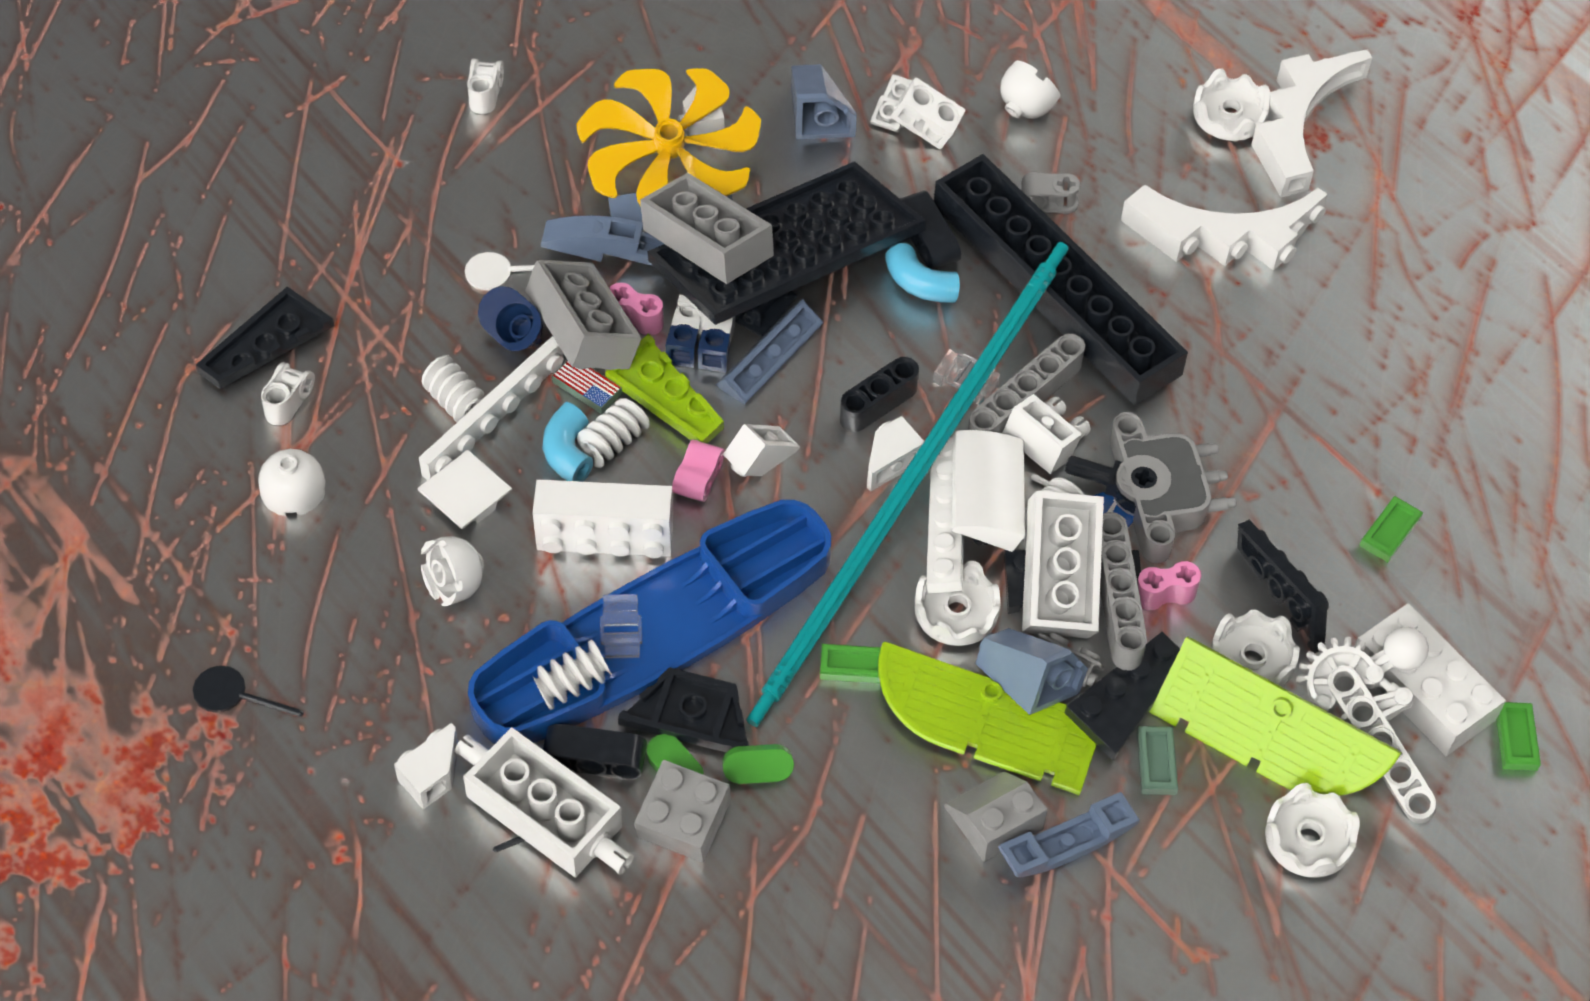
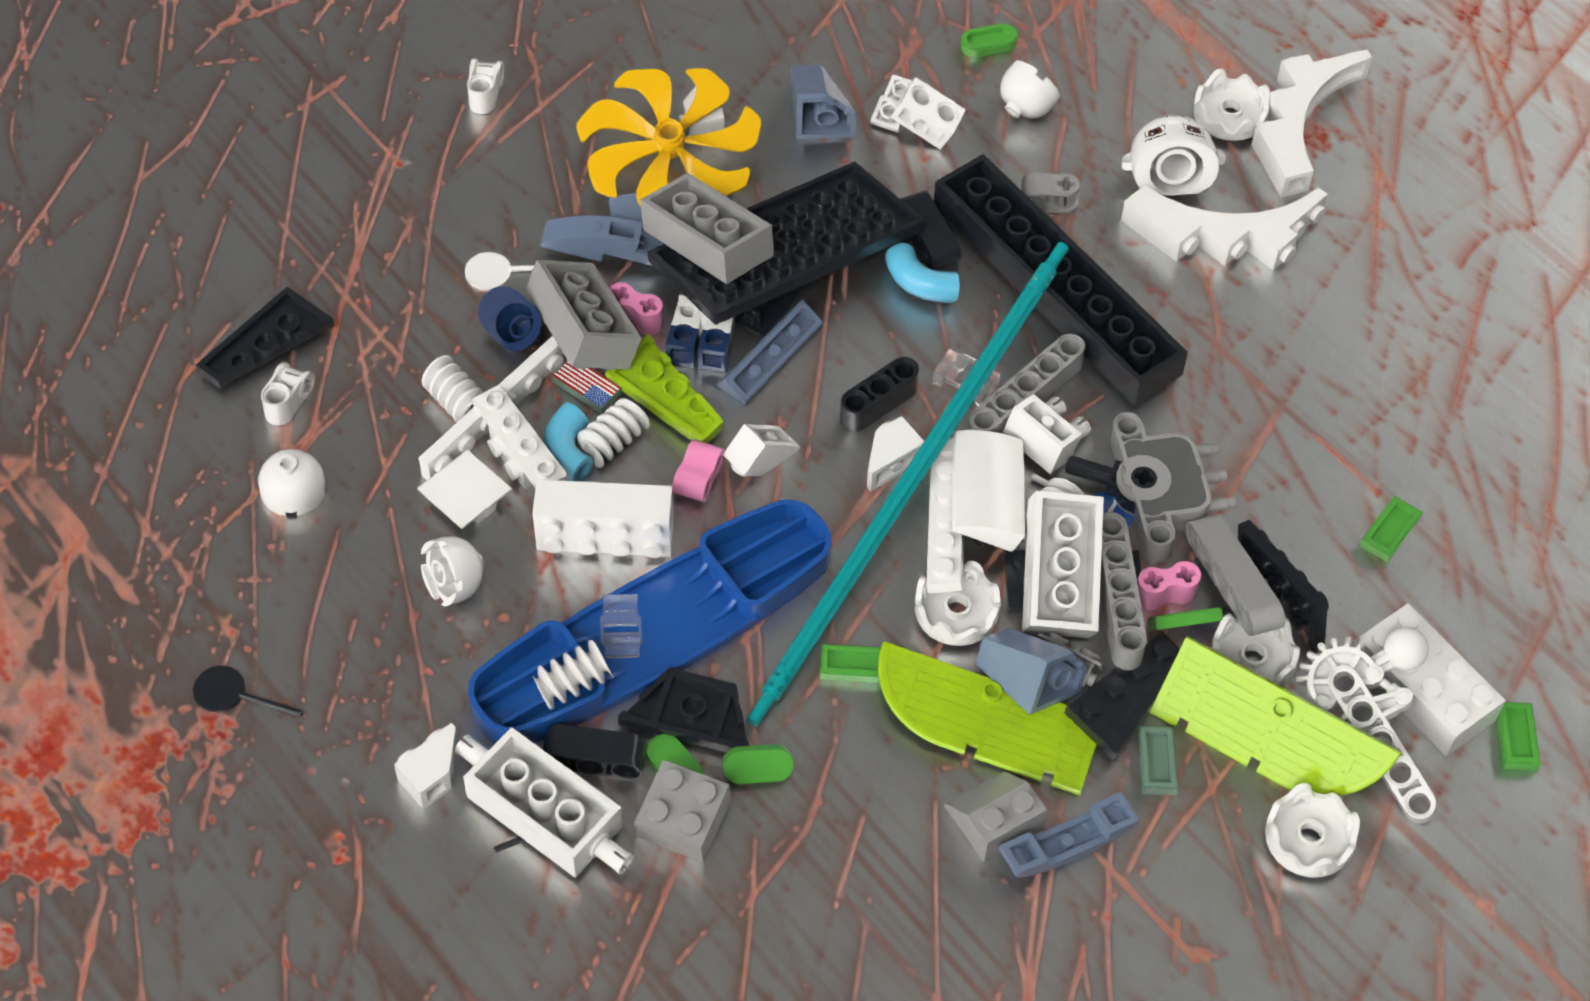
none -> white bracket [472,385,567,489]
none -> bright green tile [960,24,1018,57]
none -> white piece [1122,115,1225,196]
none -> bright green tile [1147,607,1223,630]
none -> light grey beam [1185,514,1286,636]

